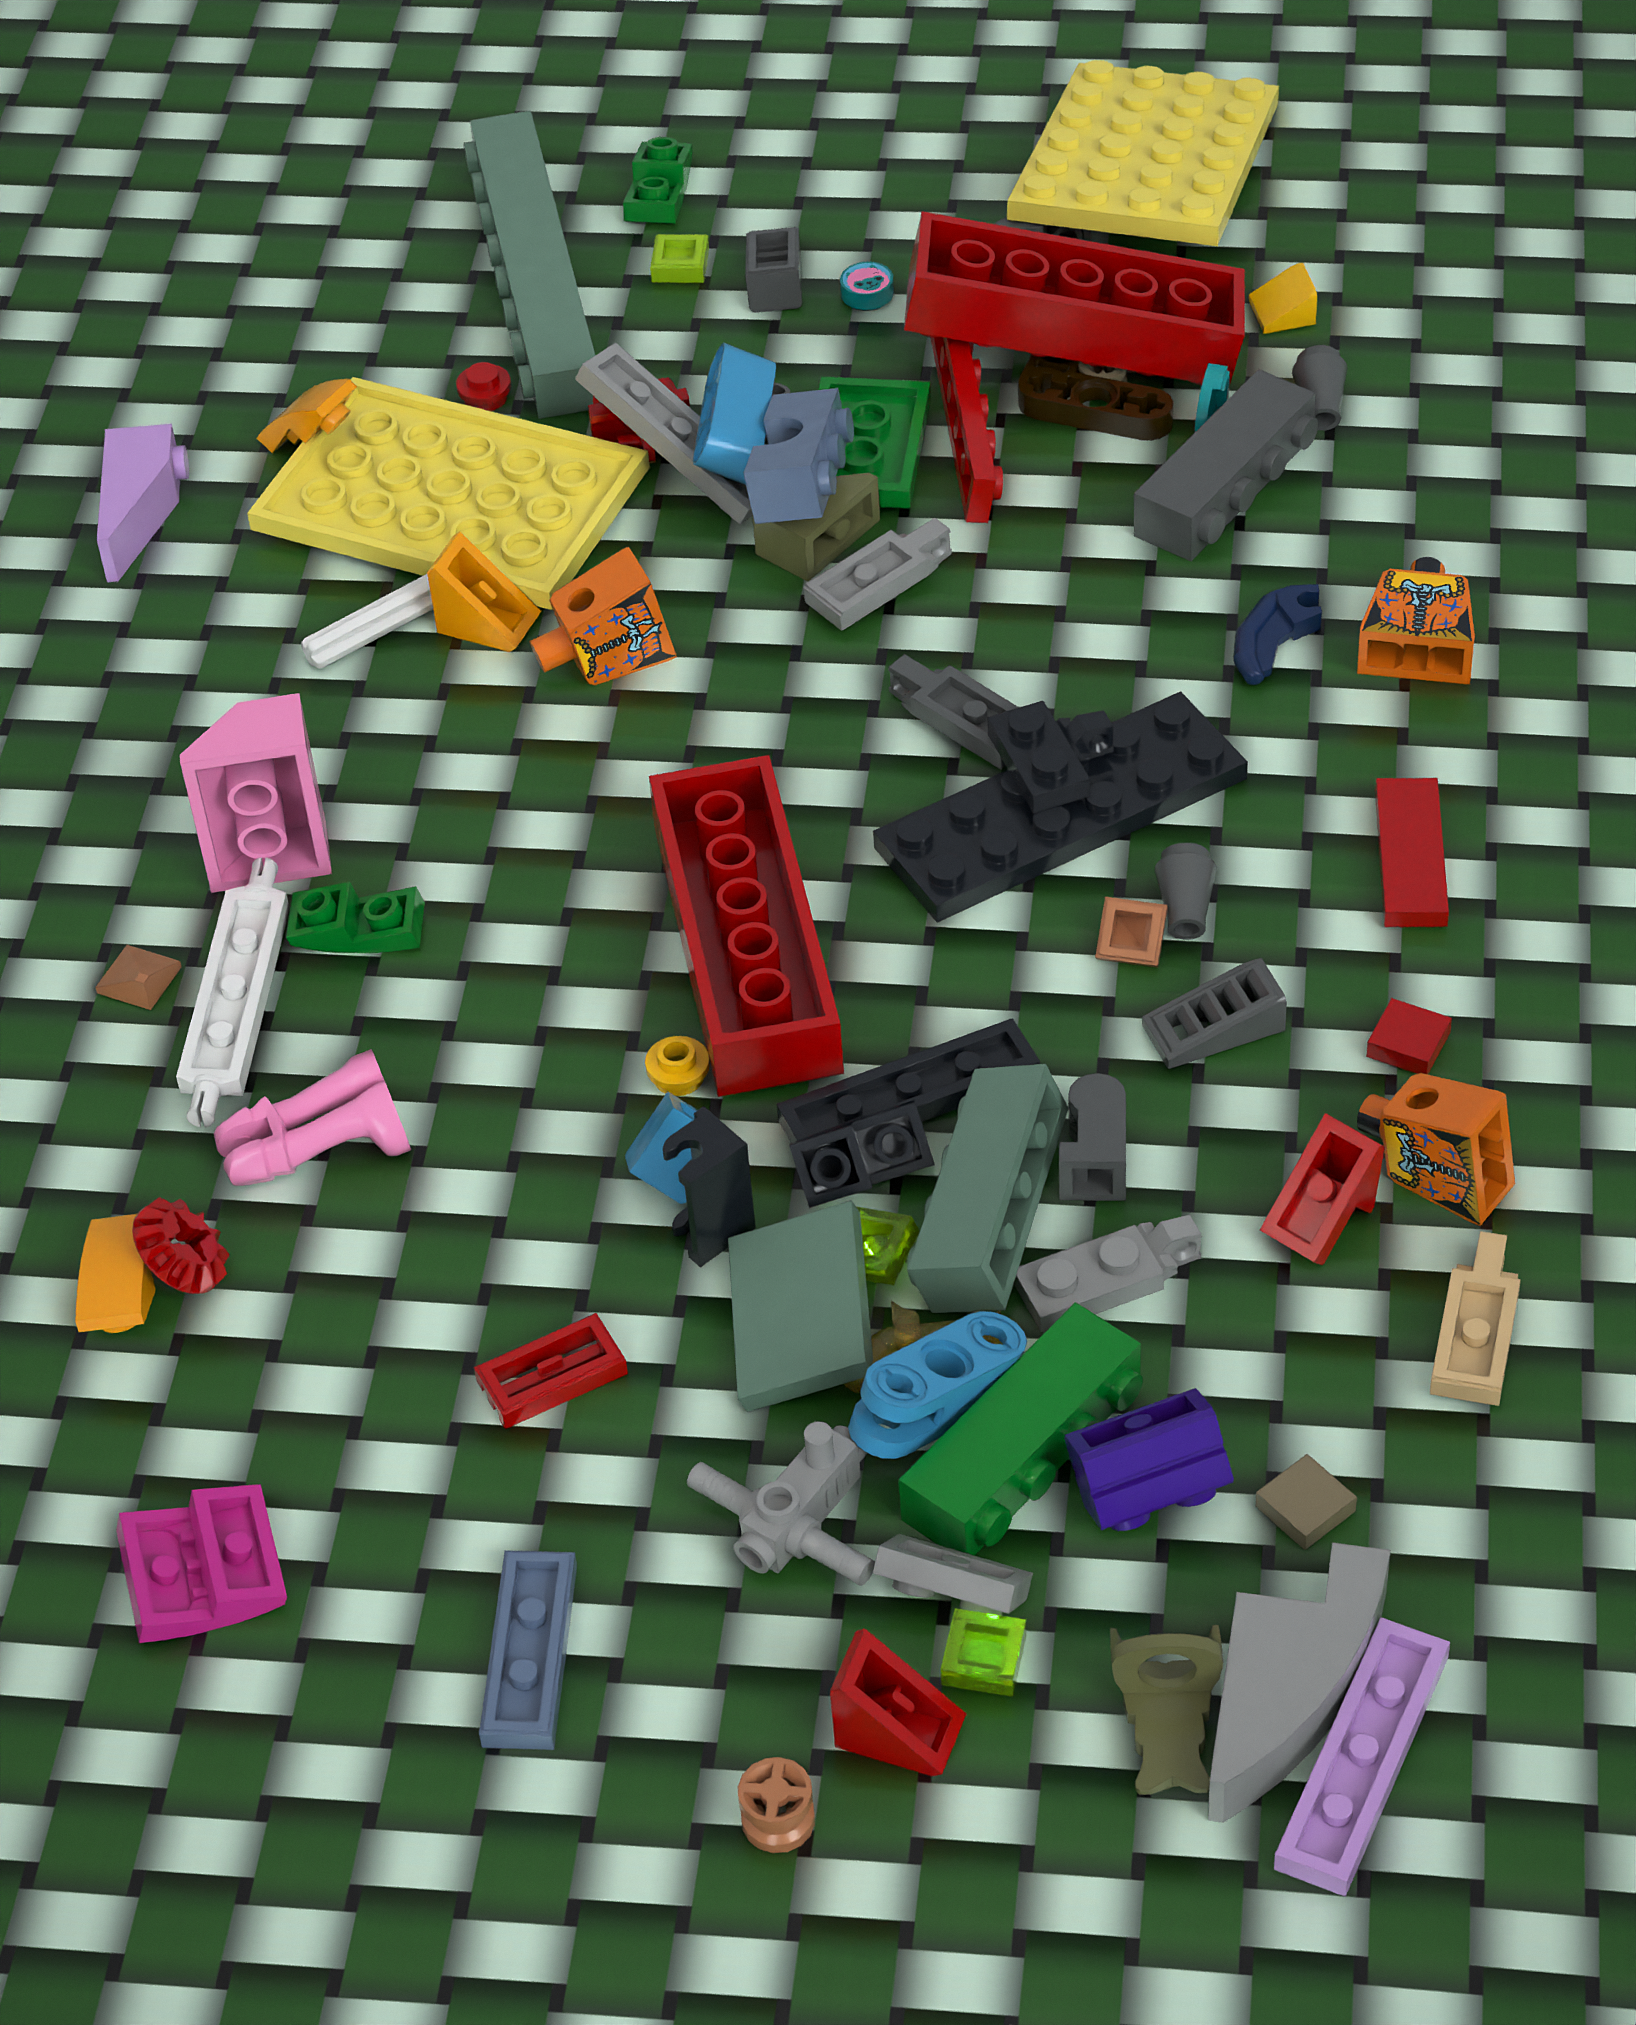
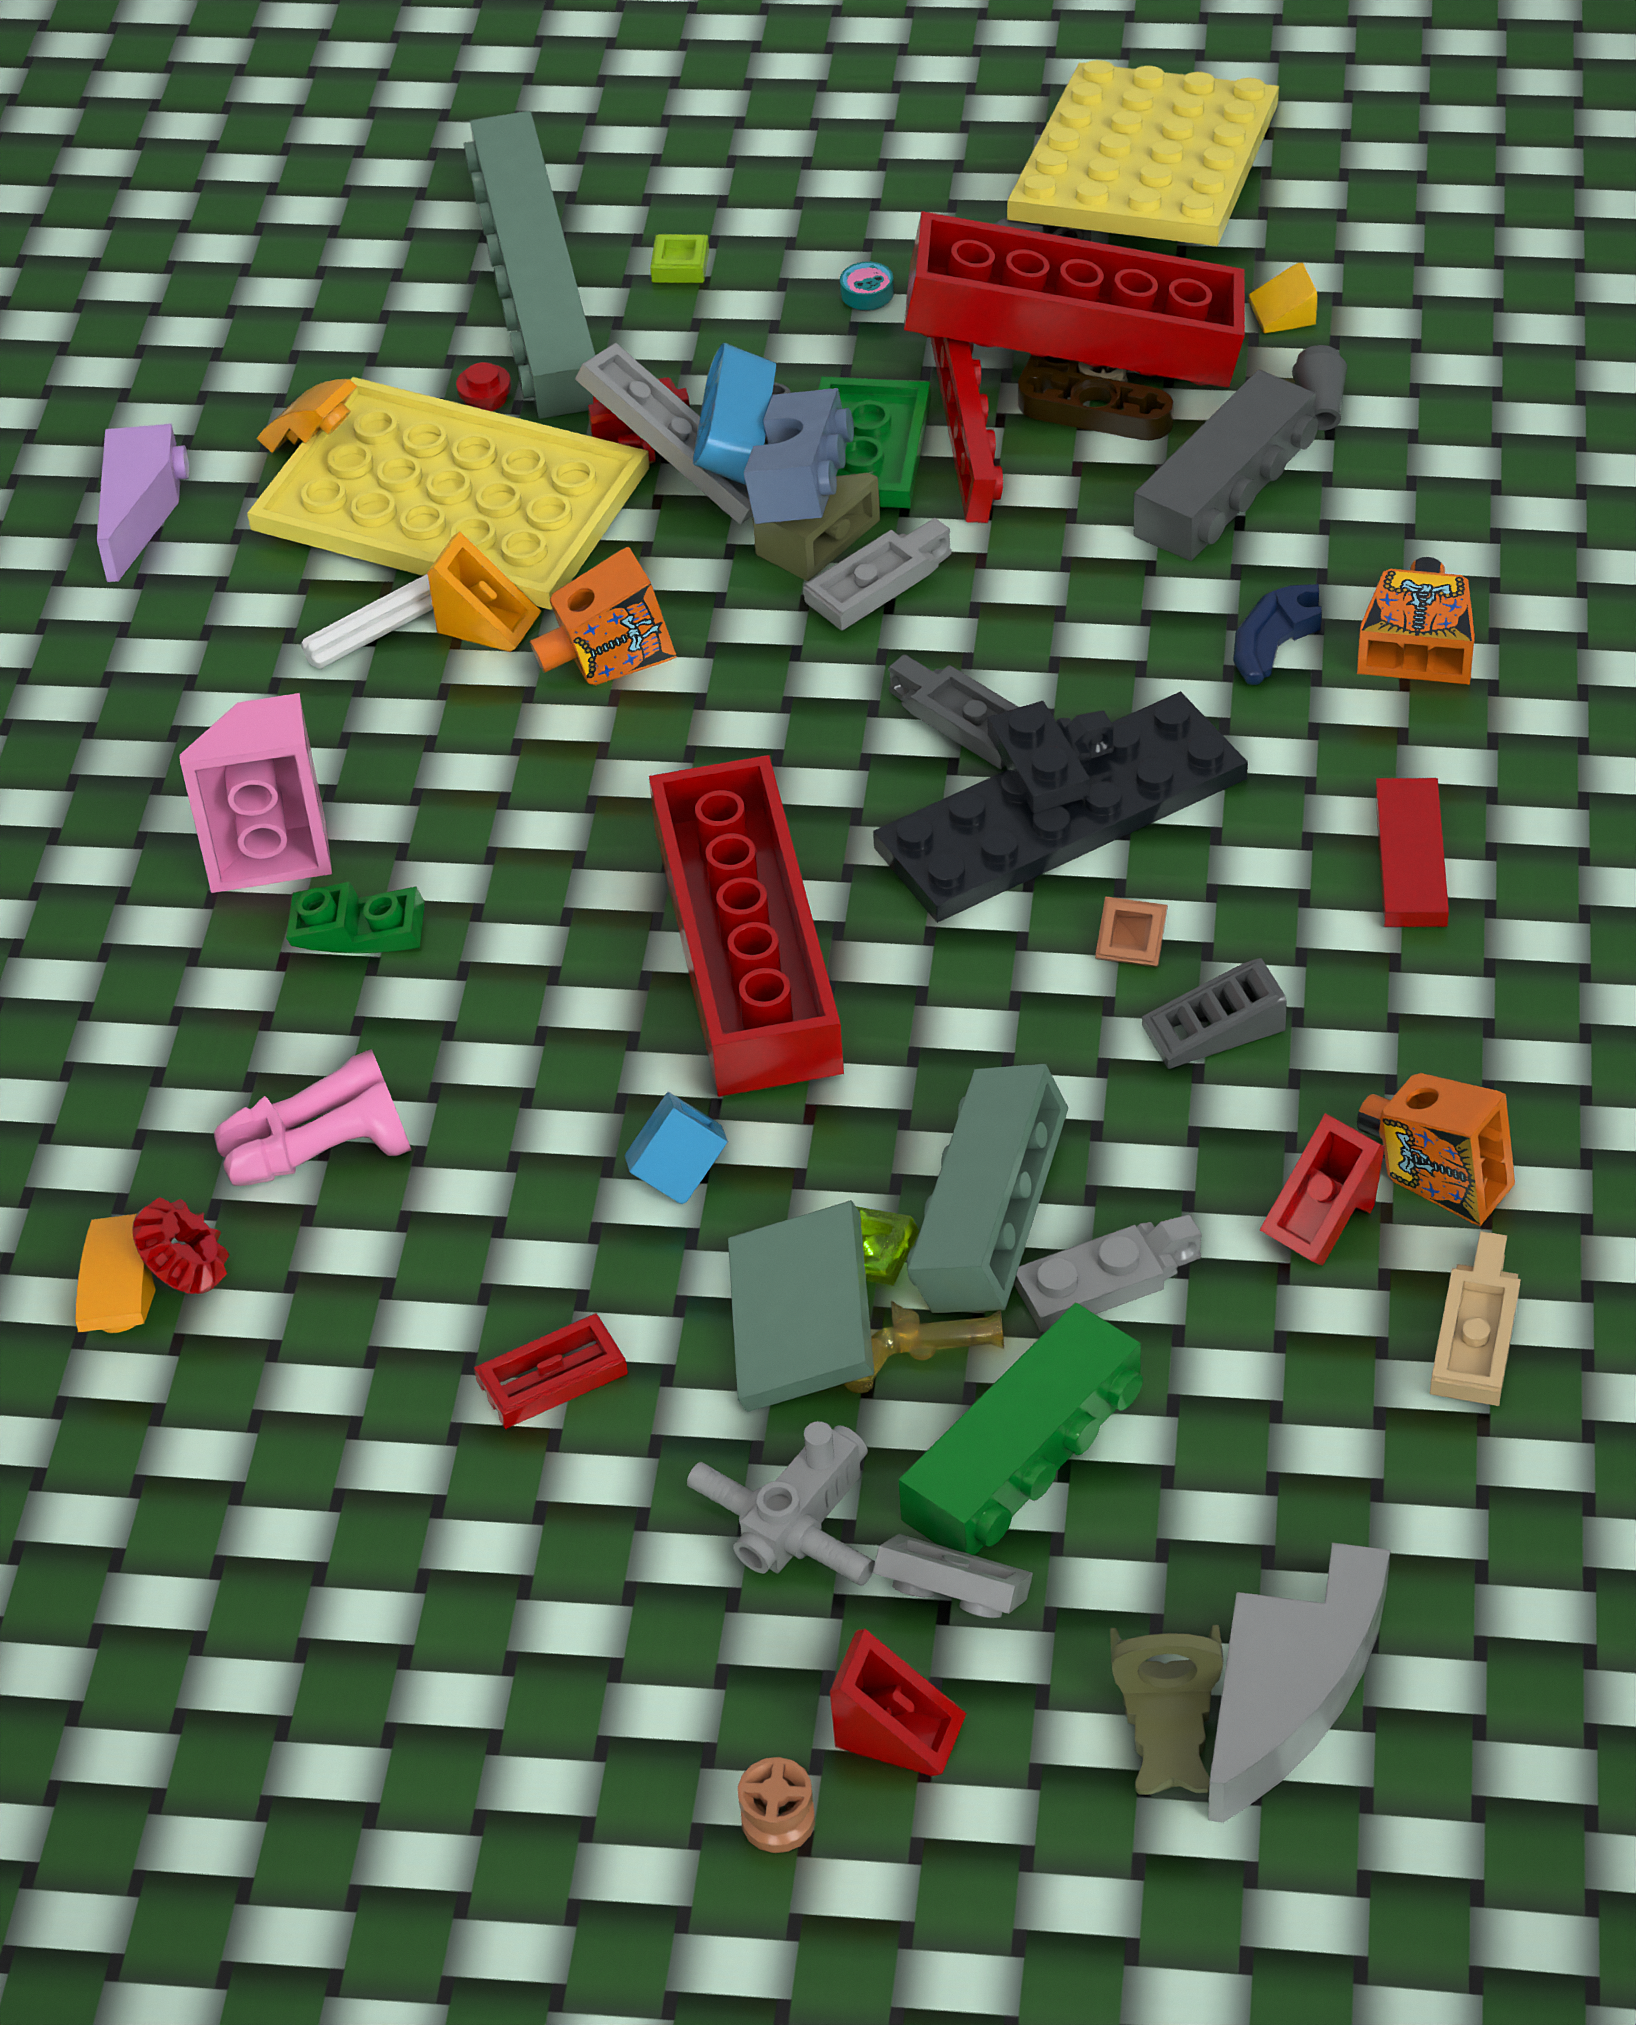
nougat slope [95,945,182,1010] -> none
dark pink slope [116,1484,287,1643] -> none
white plate [176,858,290,1127] -> none
sand blue tile [479,1550,577,1750] -> none
green slope [623,137,693,224] -> none
yellow plate [645,1036,710,1096] -> none
black hinge [662,1106,756,1267] -> none
dark grey slope [745,227,802,313] -> none
black plate [777,1018,1040,1143] -> none
black slope [789,1100,935,1208] -> none
dark azure piece [848,1311,1027,1459] -> none
clear neon green plate [940,1608,1027,1697] -> none
dark grey leg [1059,1073,1126,1201] -> none
dark purple brick [1064,1388,1234,1531] -> none
dark grey cone [1155,843,1217,940] -> none
teal tile [1194,363,1230,433] -> none
dark tan tile [1255,1454,1357,1550] -> none
lavender plate [1274,1617,1450,1897] -> none
red tile [1366,998,1452,1075] -> none

